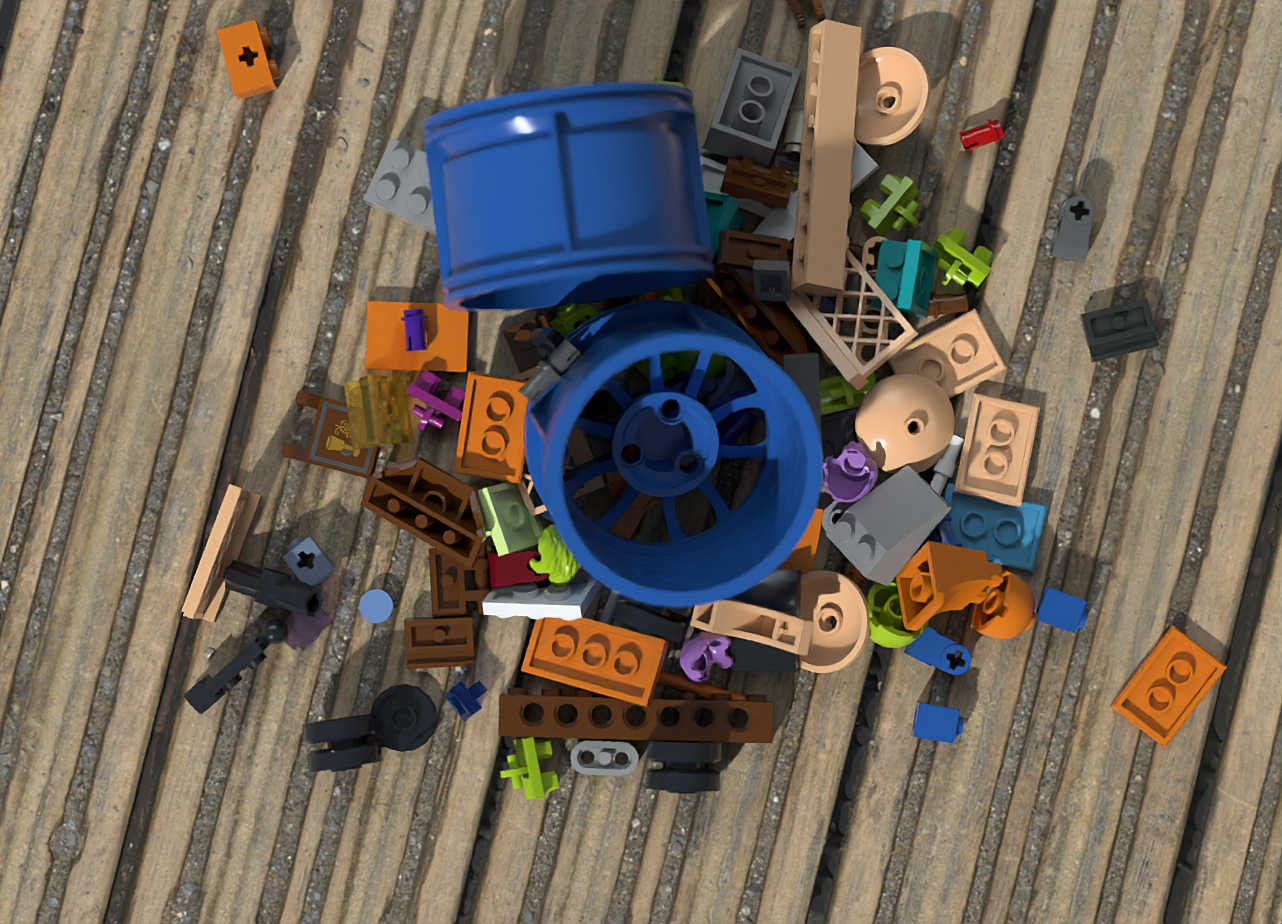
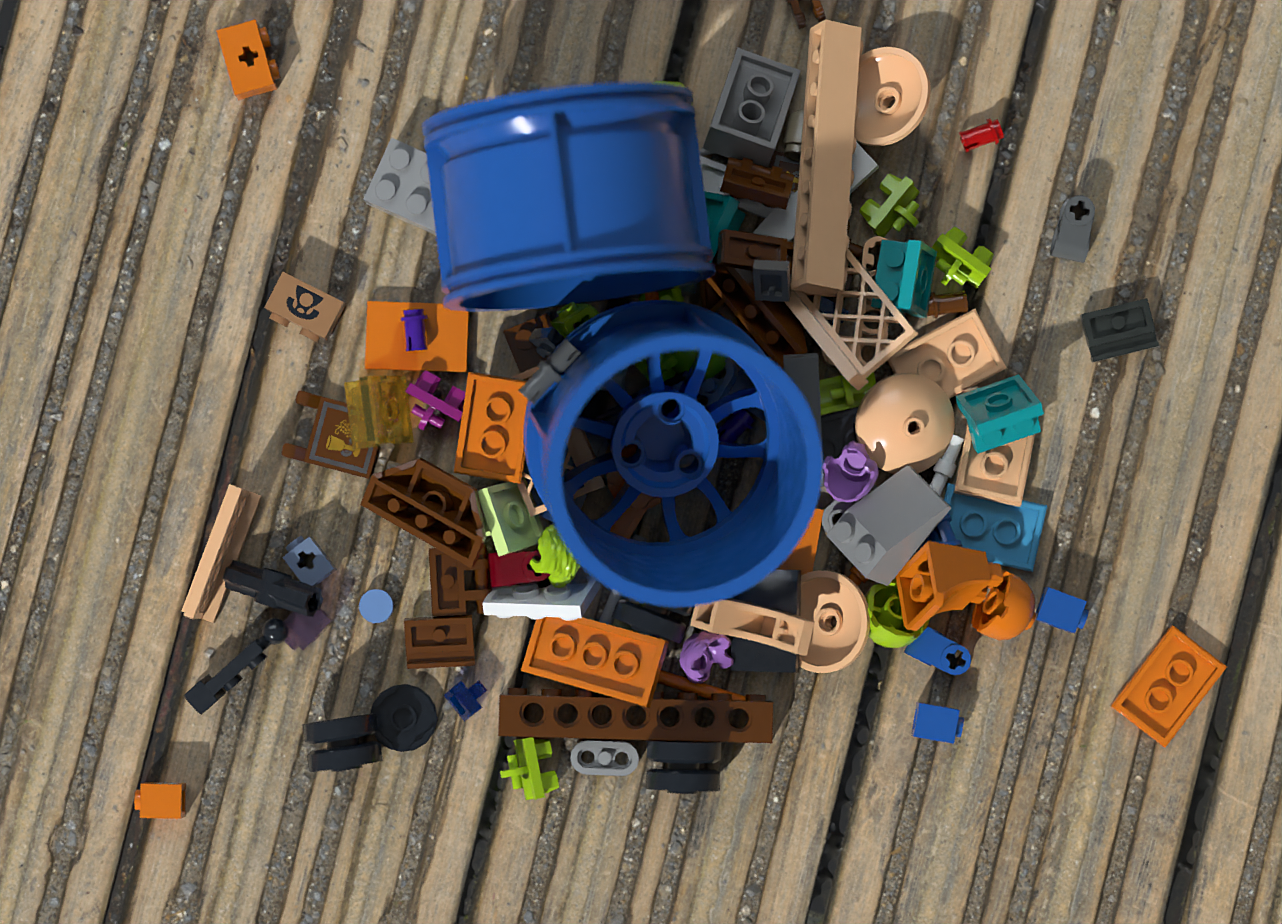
none -> orange brick [134,782,186,819]
none -> medium nougat brick [264,272,346,342]
none -> teal bracket [956,374,1044,454]

